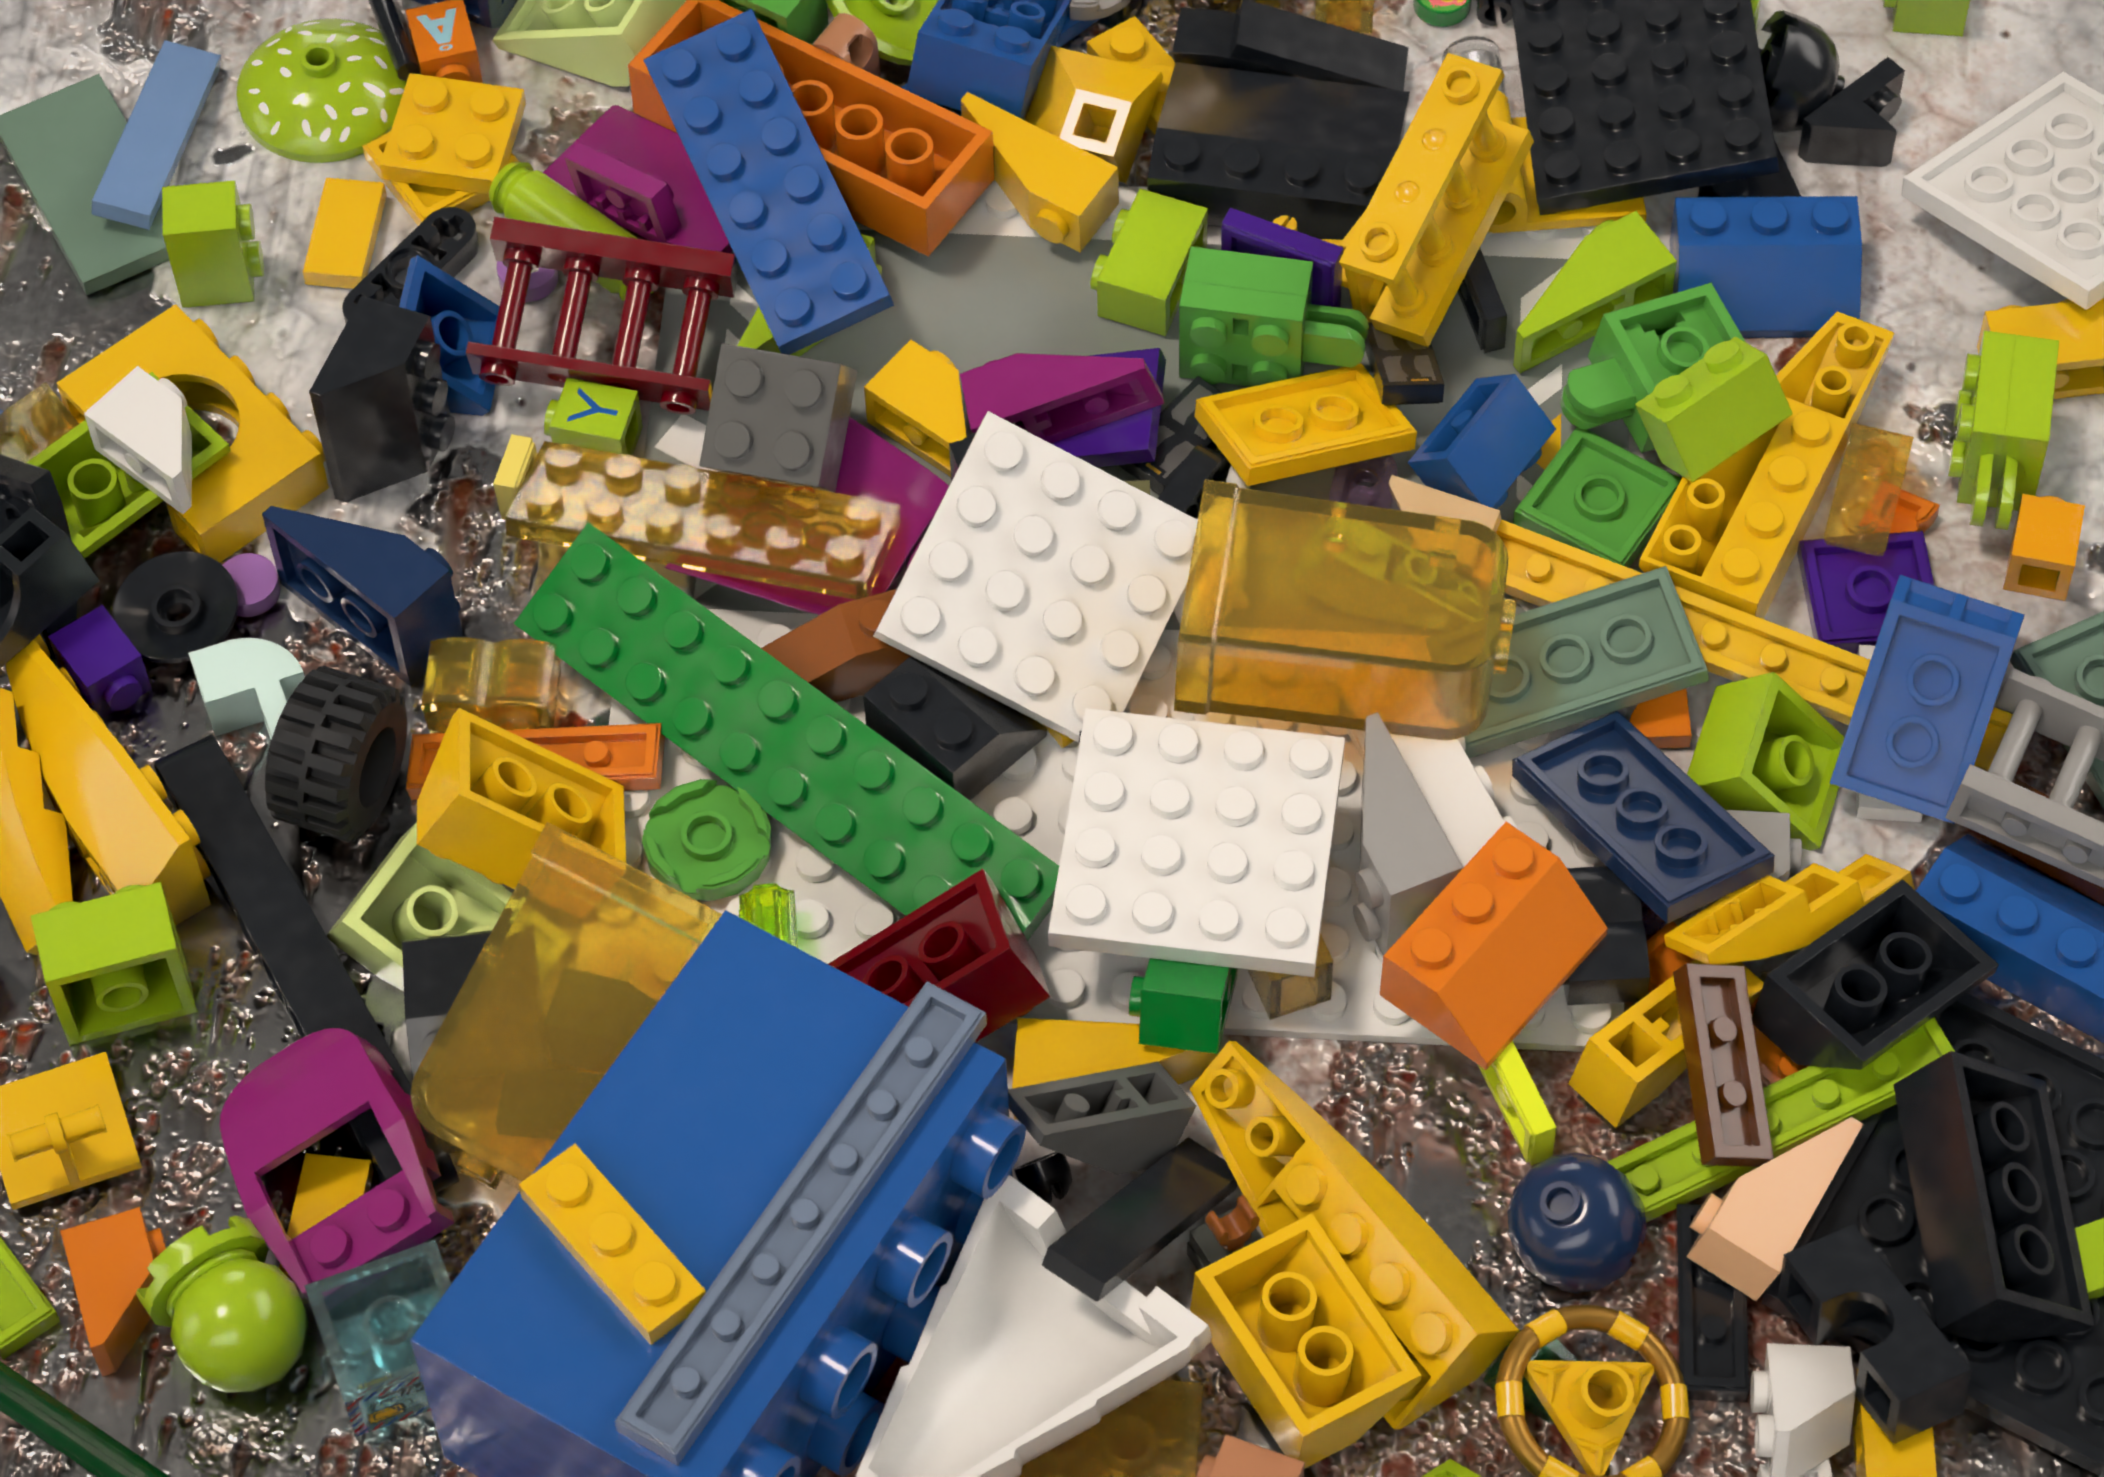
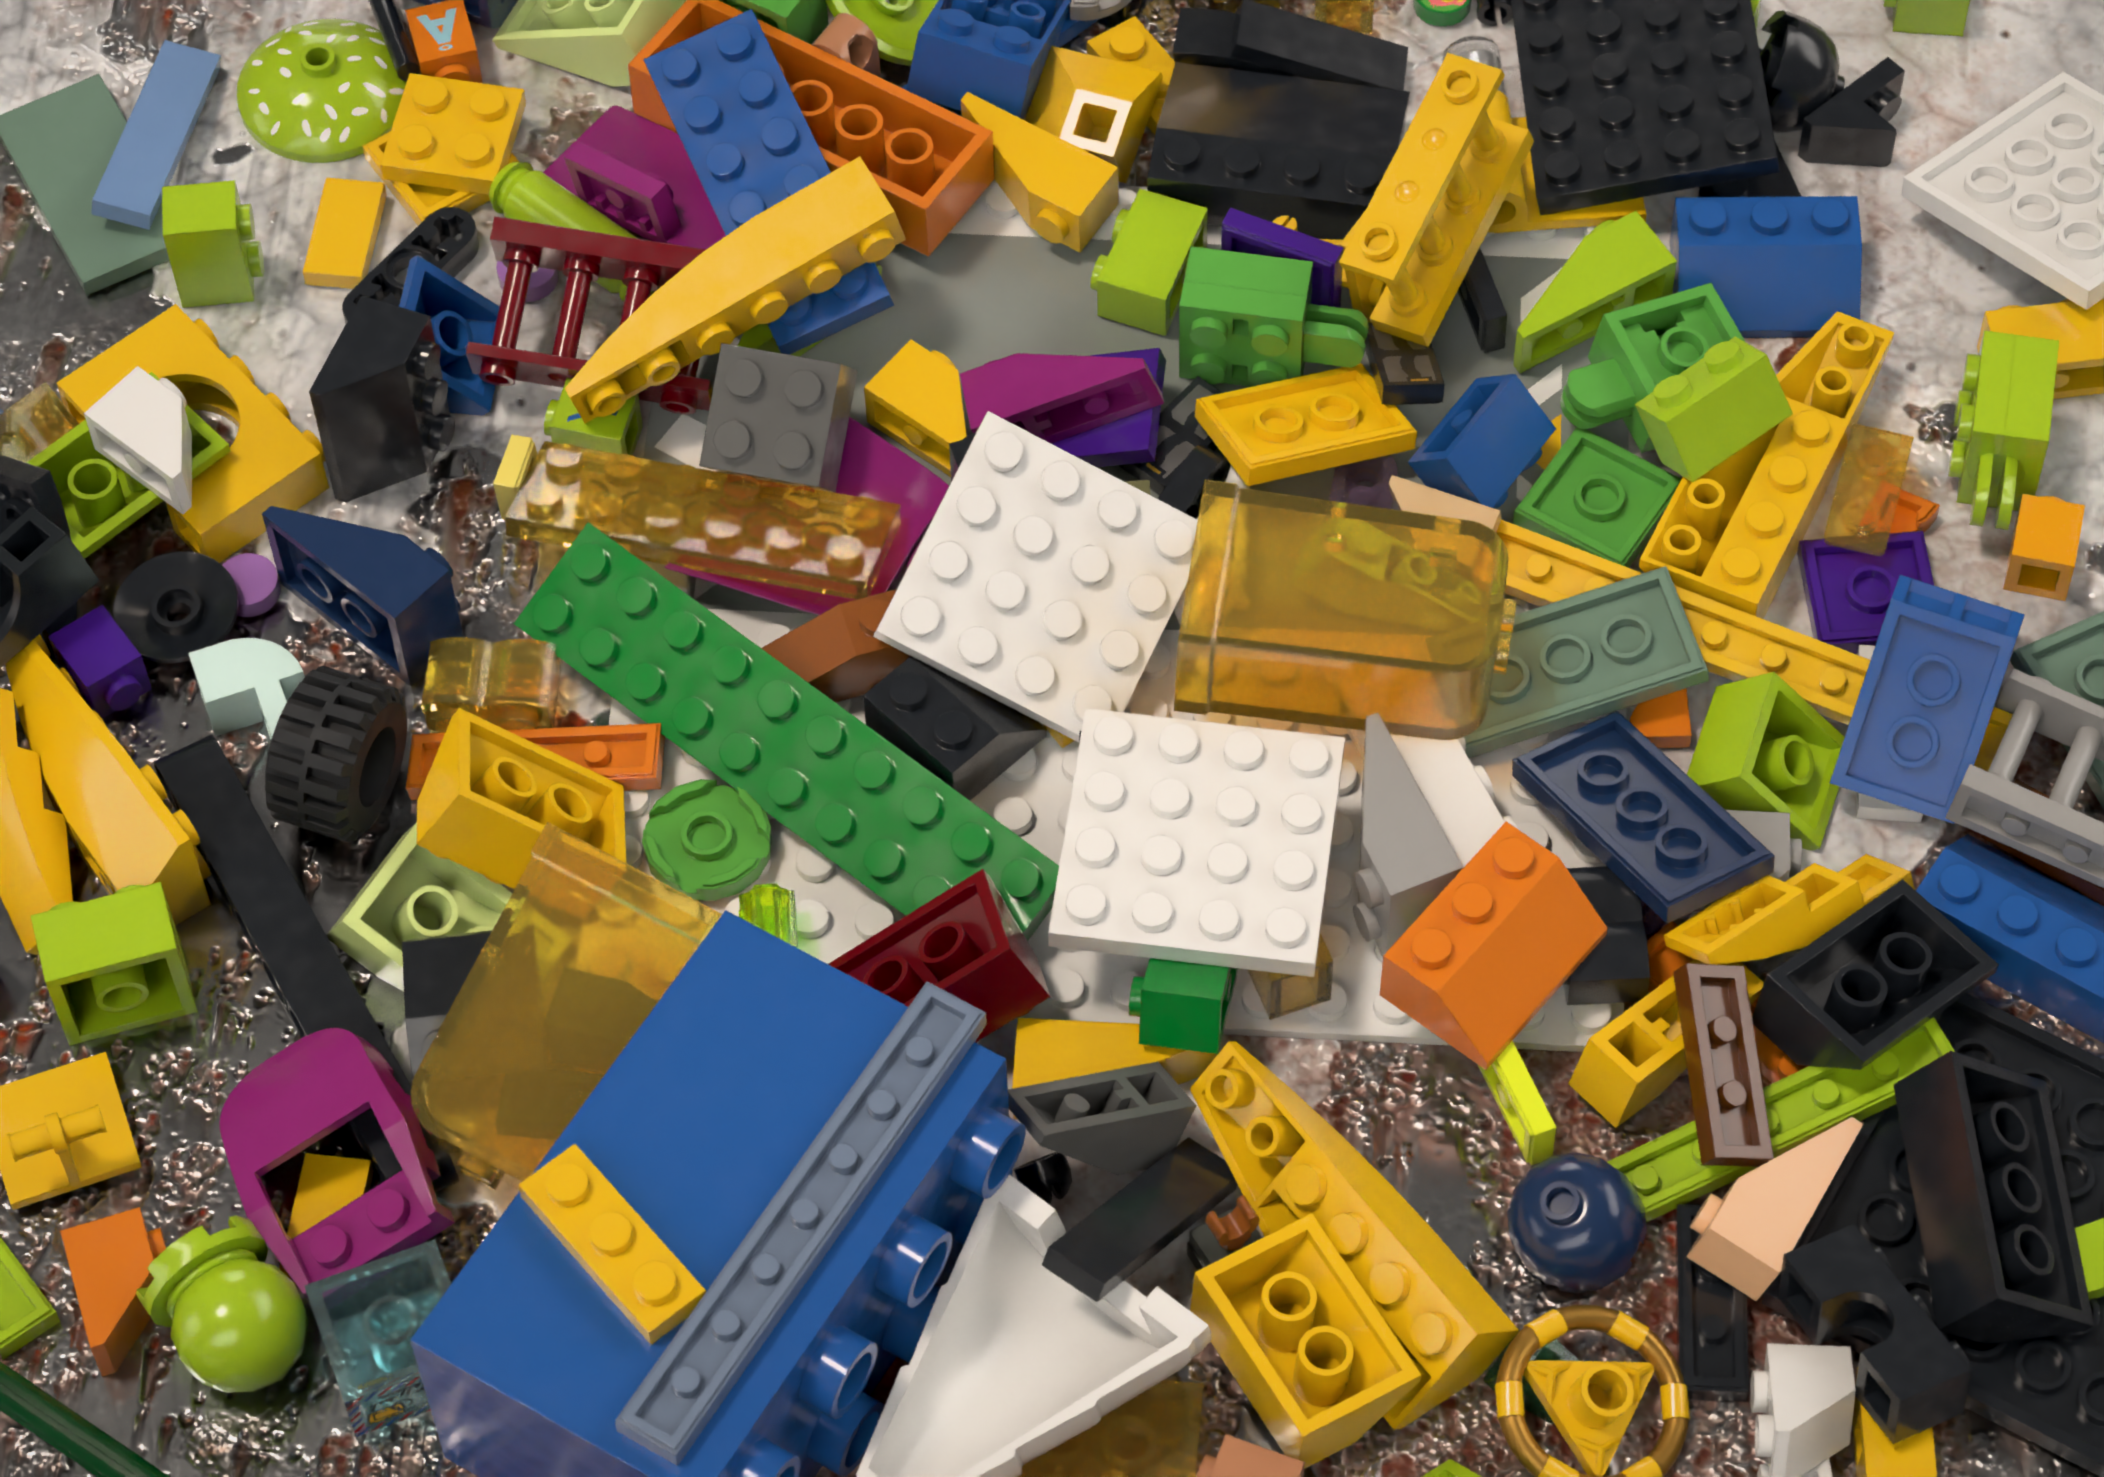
none -> yellow slope [565,156,906,424]

